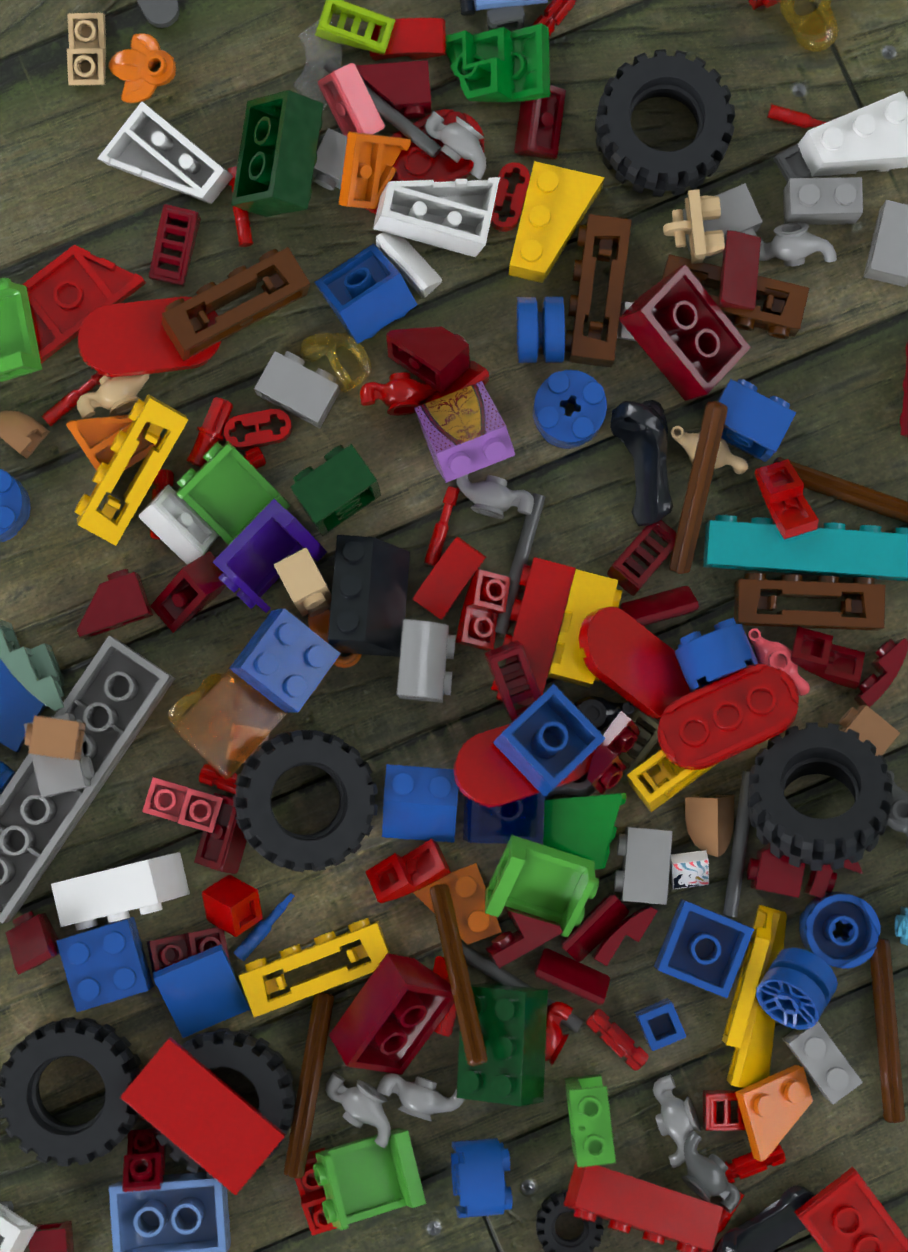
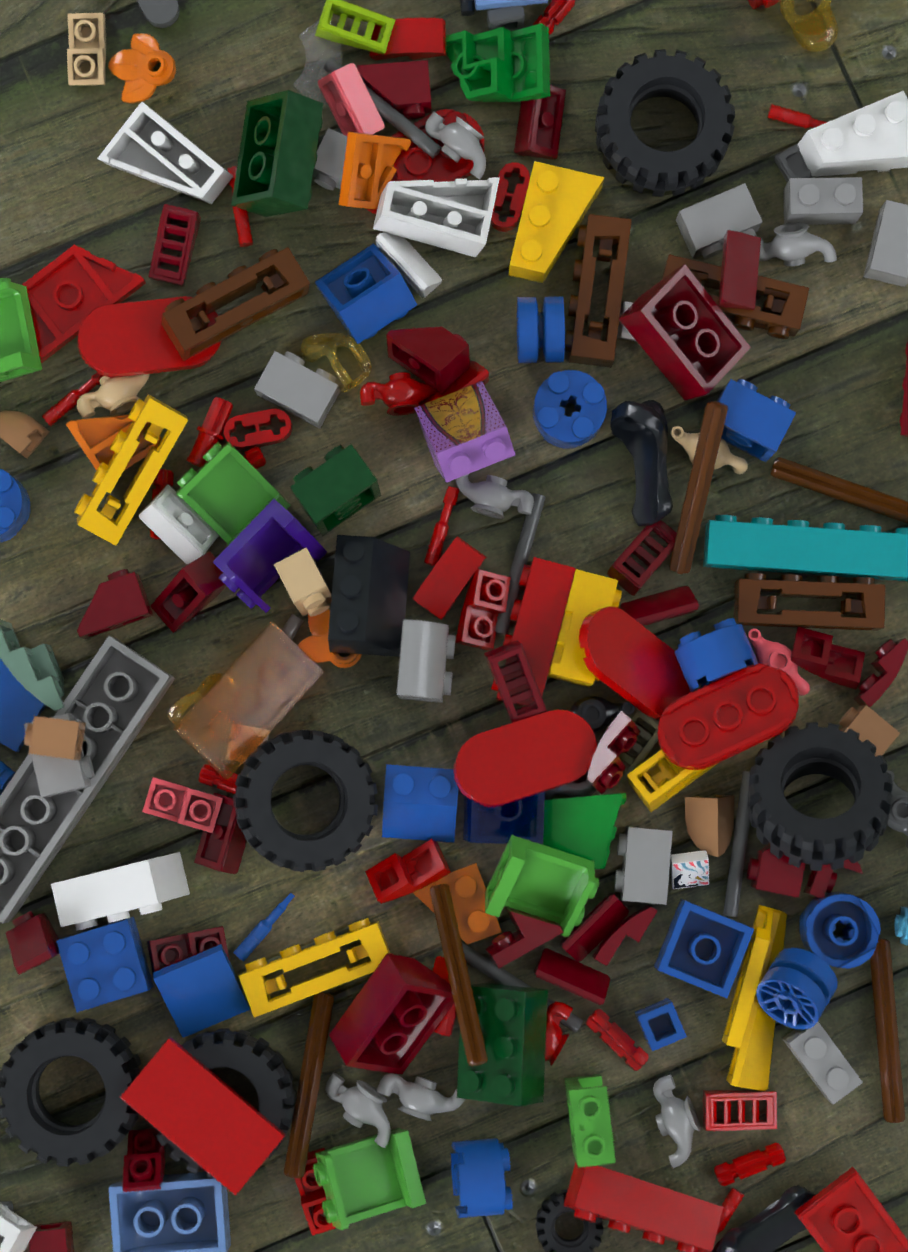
red panel [202,875,263,937] -> none
blue brick [229,608,341,713] -> none
blue brick [493,684,606,797] -> none
tan hips [663,189,725,264] -> none
dark grey piece [682,1130,741,1213] -> none
orange wing [735,1065,813,1162] -> none
red slope [755,459,819,539] -> none

